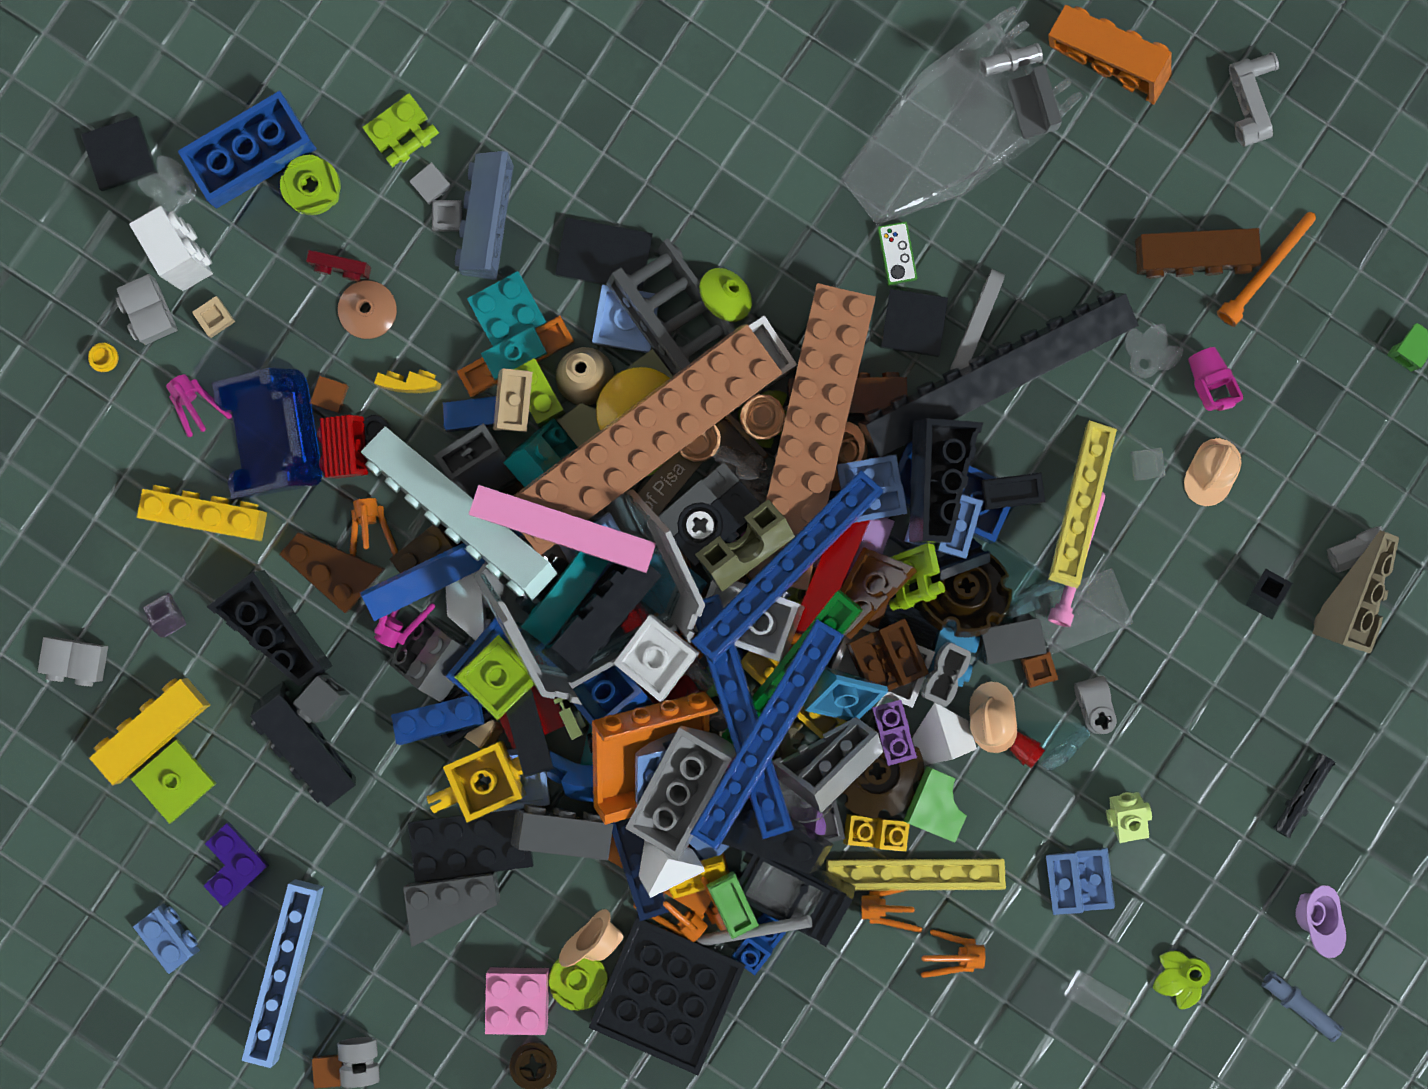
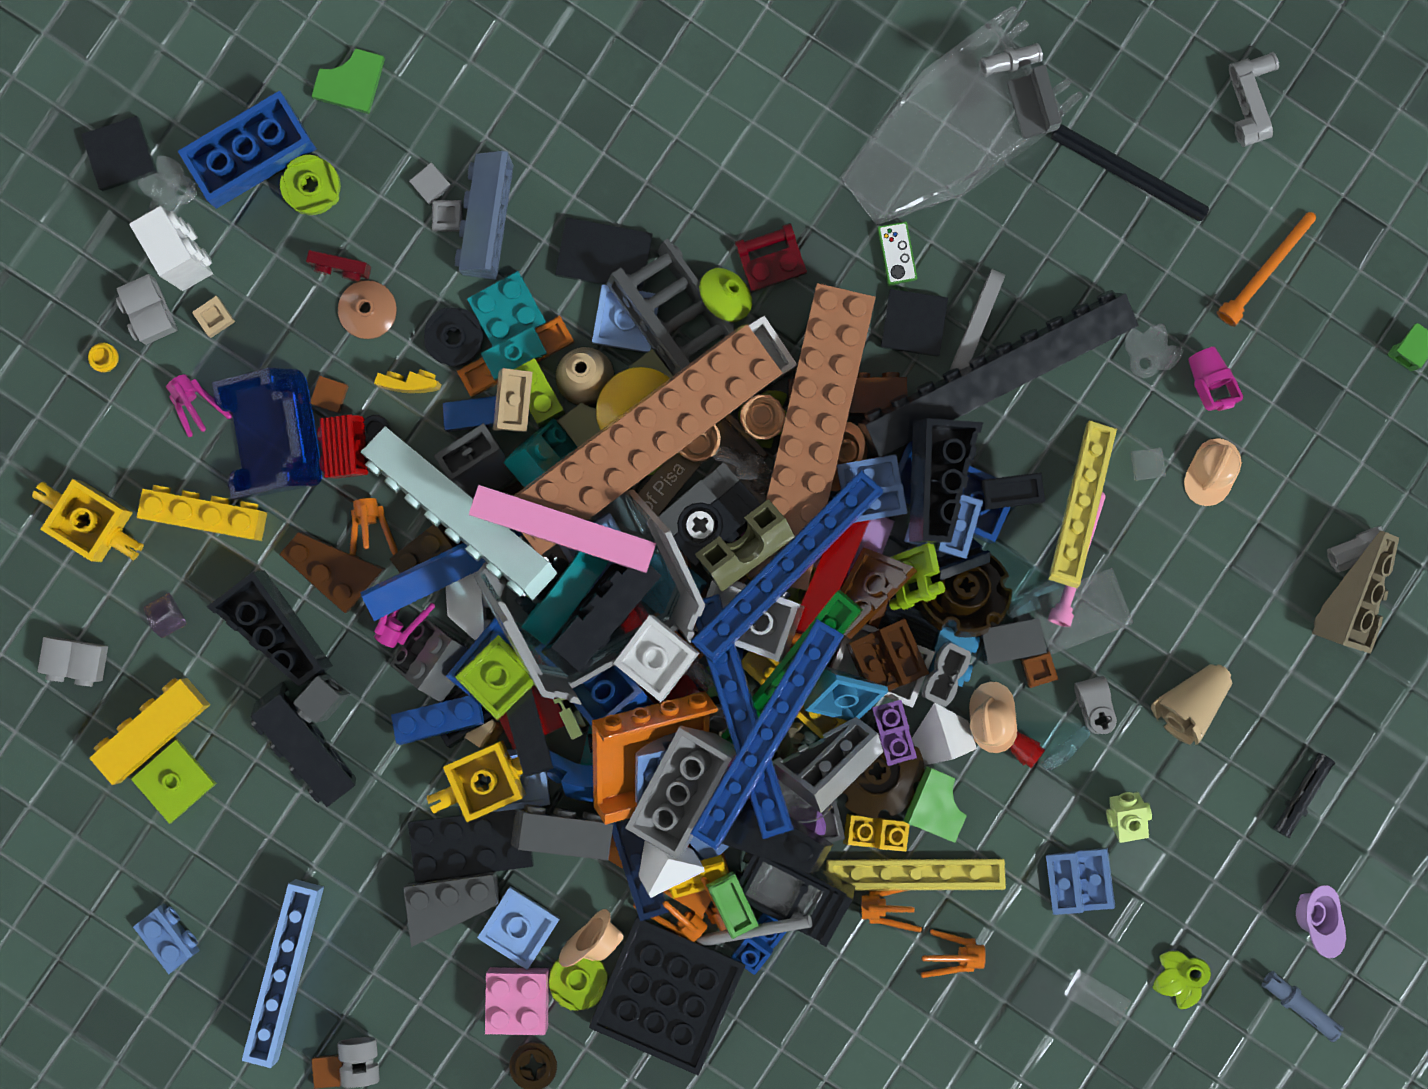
dark purple plate [204,822,269,908] -> none
lime plate [362,93,439,168] -> none
orange wedge [1048,5,1172,105] -> none
reddish brown brick [1135,228,1261,279] -> none
black brick [1246,569,1293,620] -> none
none -> yellow brick [32,479,144,562]
none -> bright green tile [311,48,385,114]
none -> black plate [424,308,484,367]
none -> light blue plate [477,886,560,970]
none -> dark red plate [735,223,807,293]
none -> black axle [1051,124,1209,221]
none -> tan cone [1151,664,1232,745]

